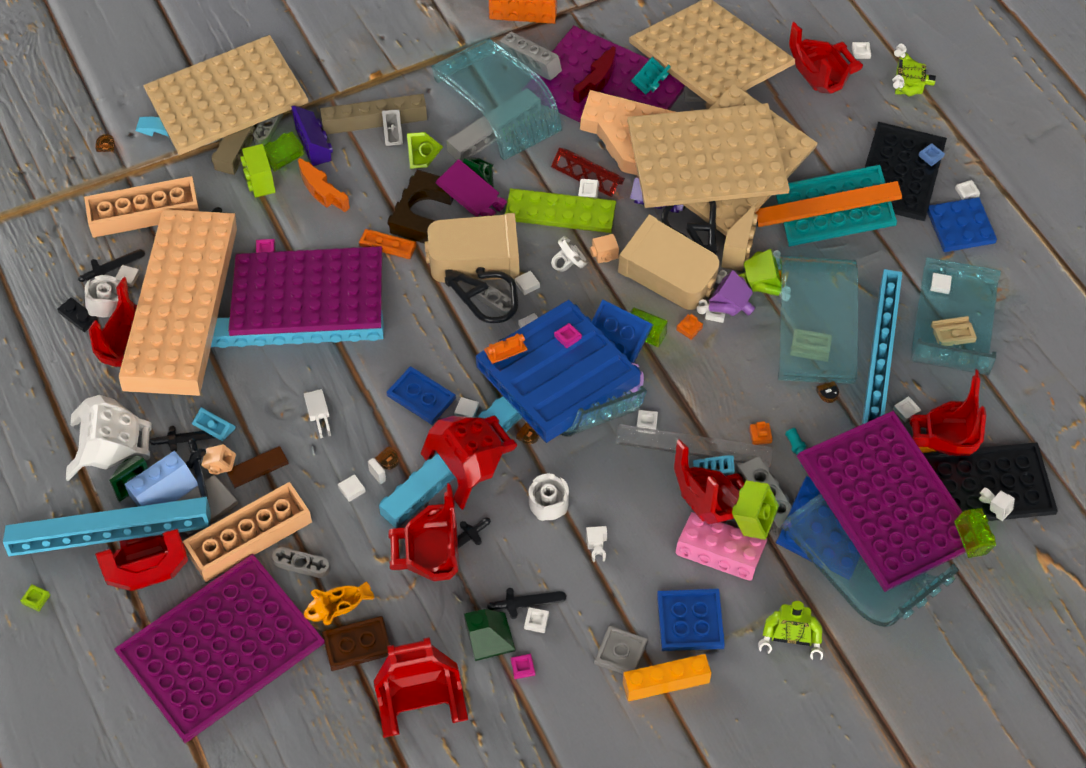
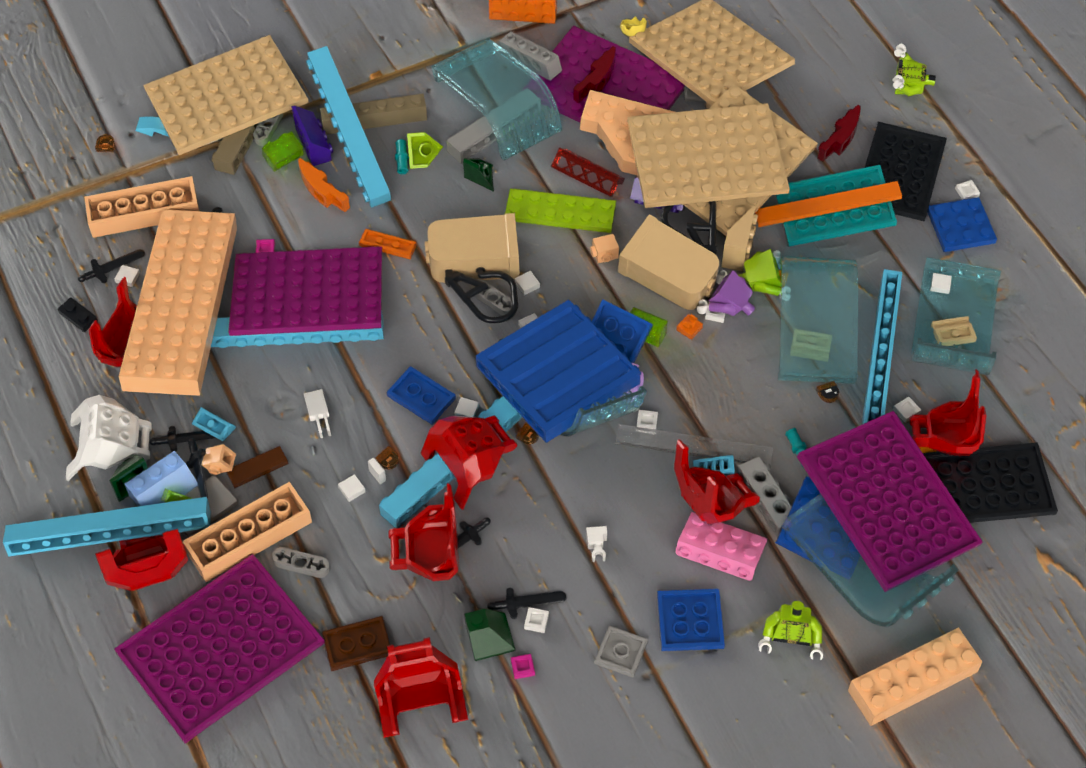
lime tile [20,584,50,612] -> none
white brick [85,275,119,317] -> none
lime brick [240,144,276,198] -> none
light orange animal [304,581,375,625] -> none
light grey slope [382,109,403,146] -> none
dark brown arch [387,169,454,244] -> none
magenta tile [436,159,507,217] -> none
orange hinge [484,333,528,364] -> none
white brick [529,473,569,521] -> none
white tile [551,236,588,272] -> none
dark pink tile [554,323,582,348] -> none
white plate [578,179,599,198] -> none
light orange brick [623,654,711,702] -> none
teal bracket [631,57,671,95] -> none
lime brick [732,480,779,540] -> none
orange tile [749,421,772,445] -> none
red piece [789,22,863,94] -> none
white tile [852,42,871,59] -> none
medium blue tile [919,143,945,166] -> none
clear neon green brick [954,508,996,558] -> none
white piece [979,487,1015,521] -> none
none -> clear neon green piece [161,488,192,502]
none -> medium azure brick [306,46,391,208]
none -> teal pin [395,139,409,174]
none -> light yellow hair [620,16,647,37]
none -> dark red slope [818,105,861,162]
none -> light nougat brick [848,627,982,726]

